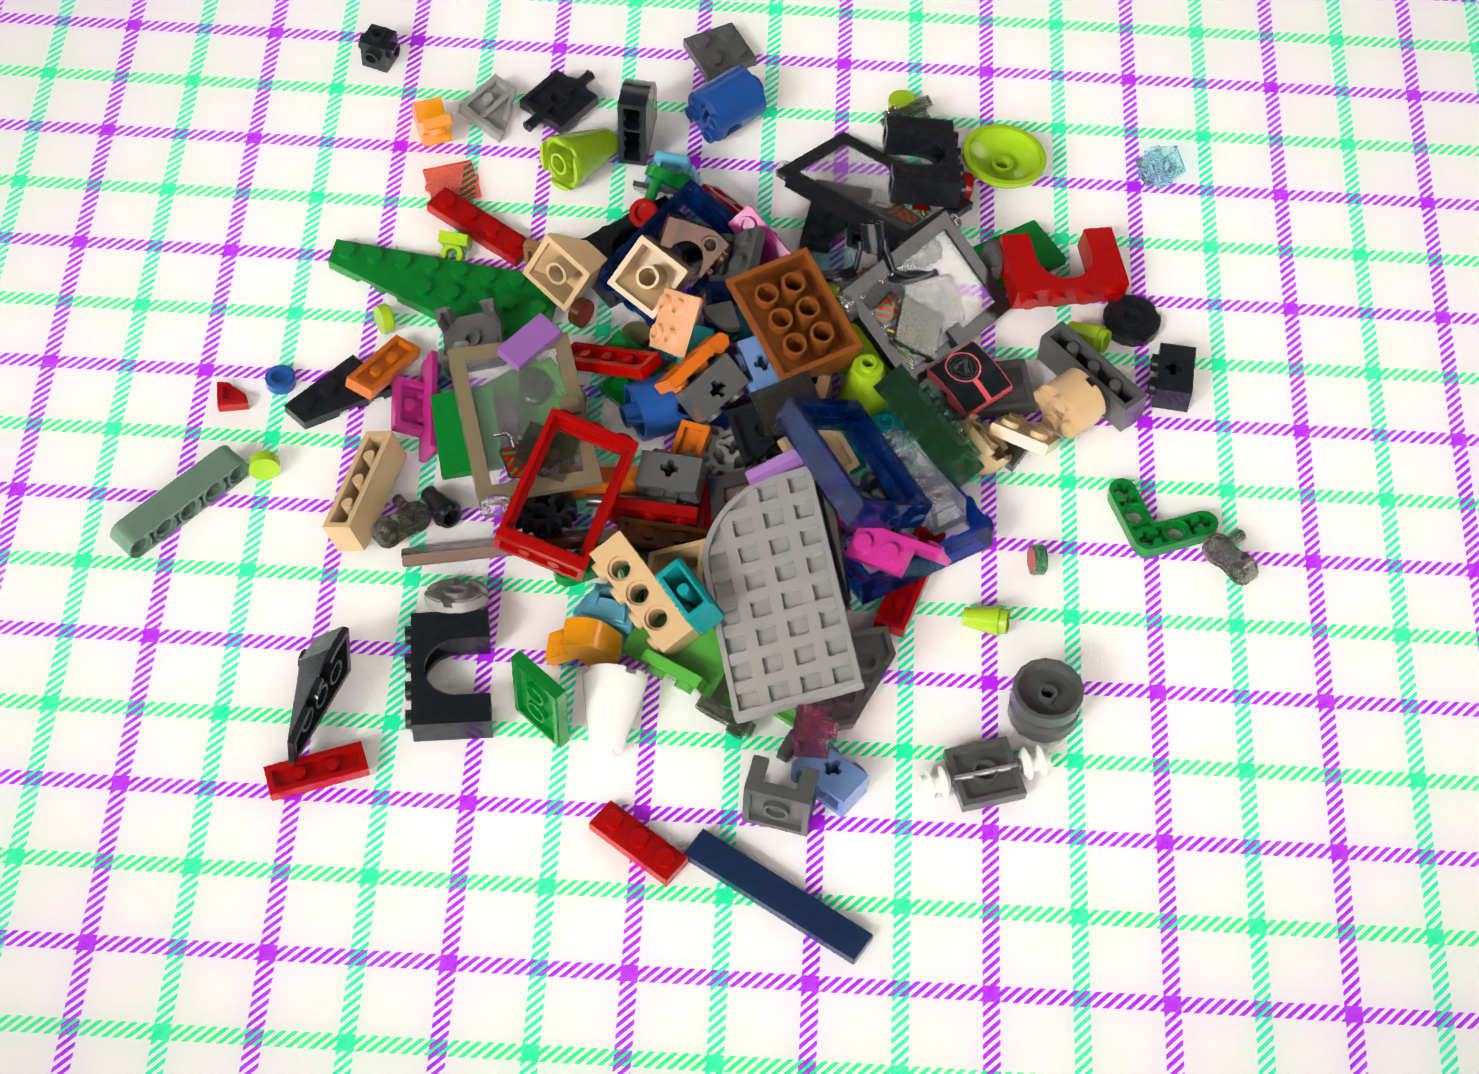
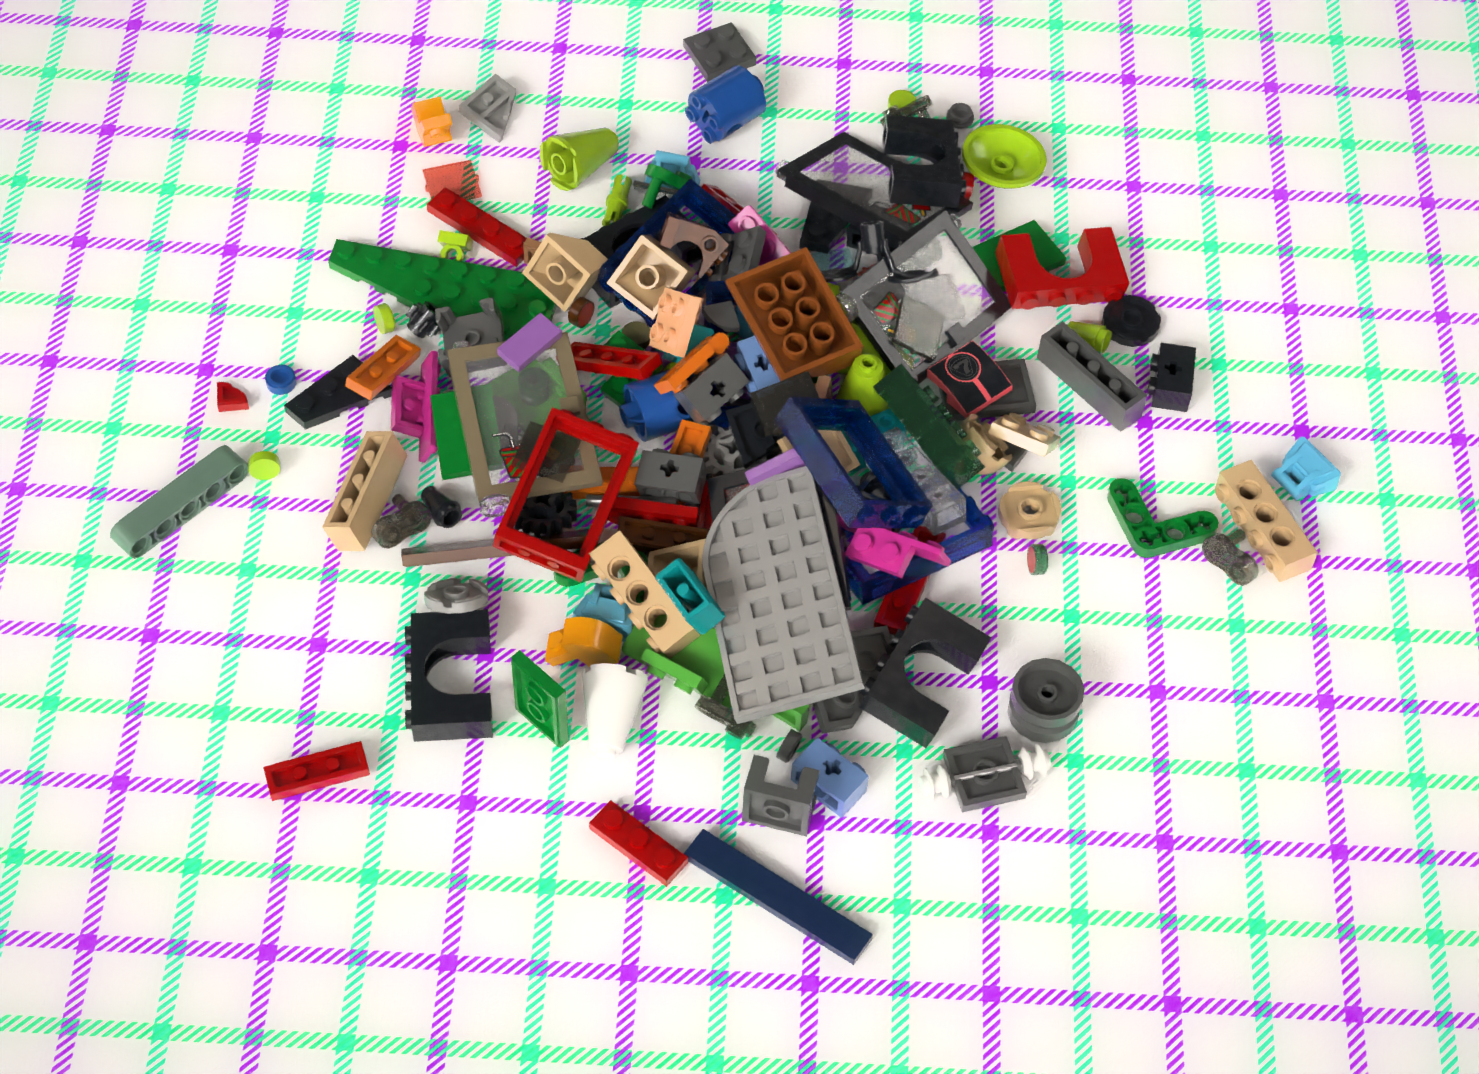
black wedge [287,626,351,765] -> none
black brick [358,24,400,73] -> none
black plate [520,69,599,134] -> none
black brick [617,78,657,166] -> none
red tile [629,198,660,229] -> none
clear pink brick [791,704,838,759] -> none
lime cone [962,605,1010,637] -> none
dark grey tile [978,239,1003,280] -> none
tan brick [1034,368,1106,439] -> none
clear light blue brick [1135,145,1186,189] -> none
none -> black gear [405,301,441,338]
none -> lime pin [602,174,632,226]
none -> black arch [859,597,992,748]
none -> dark grey plate [946,103,974,129]
none -> tan plate [998,481,1061,539]
none -> tan brick [1214,459,1318,582]
none -> medium azure piece [1271,437,1341,500]

